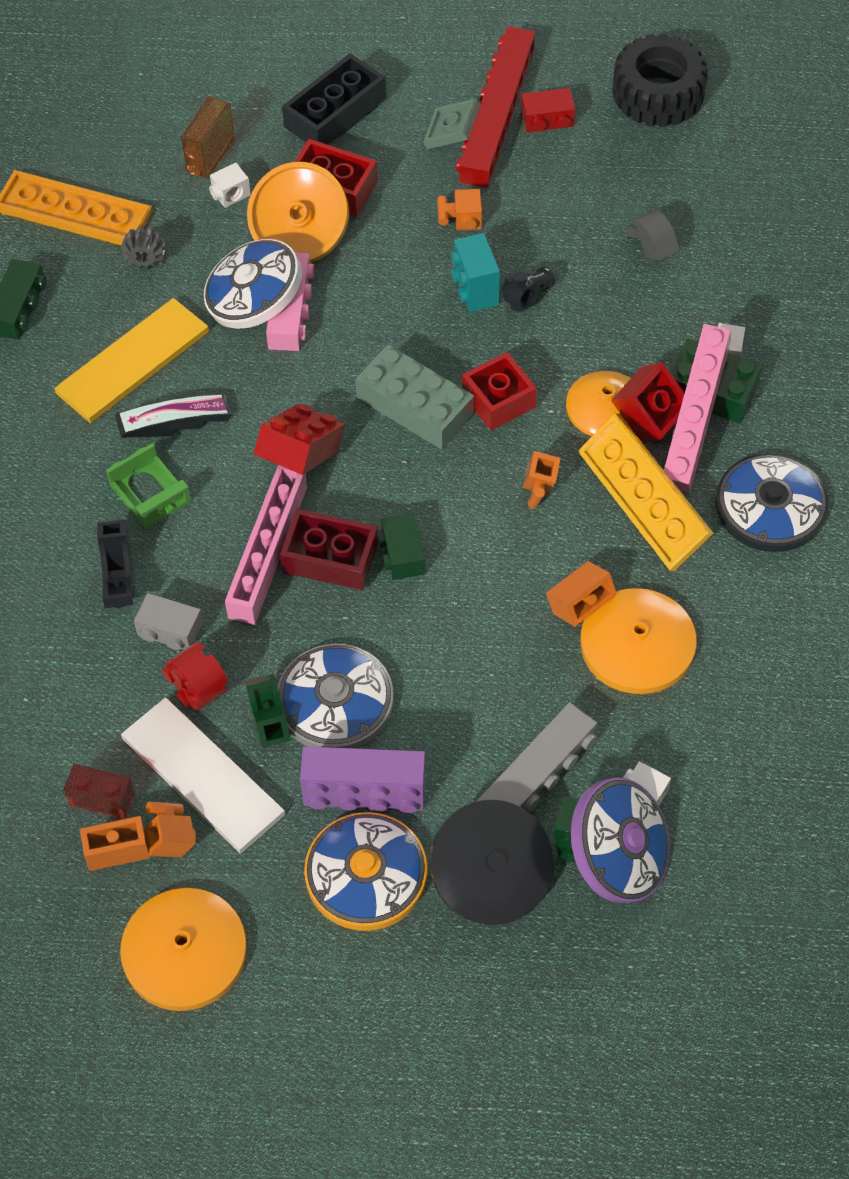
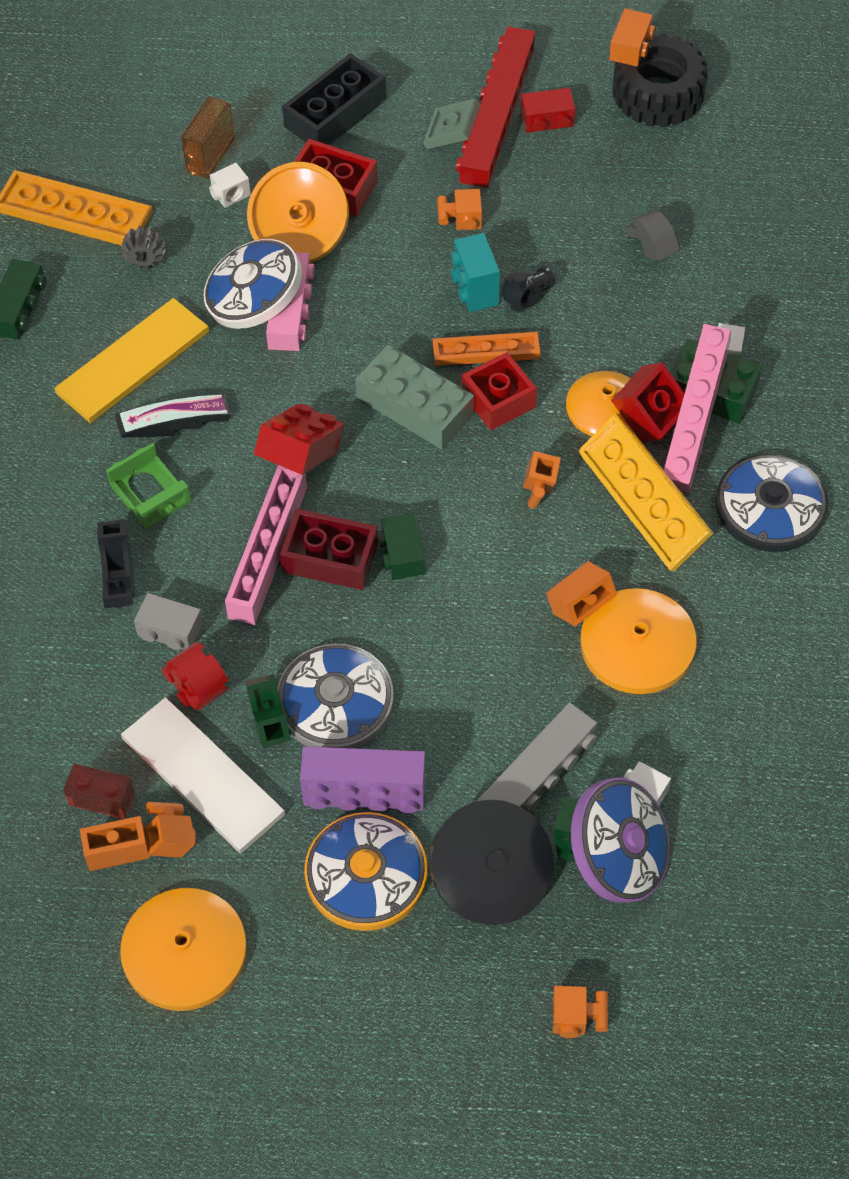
none -> orange plate [433,332,540,366]
none -> orange brick [553,986,608,1038]
none -> orange brick [609,8,655,67]

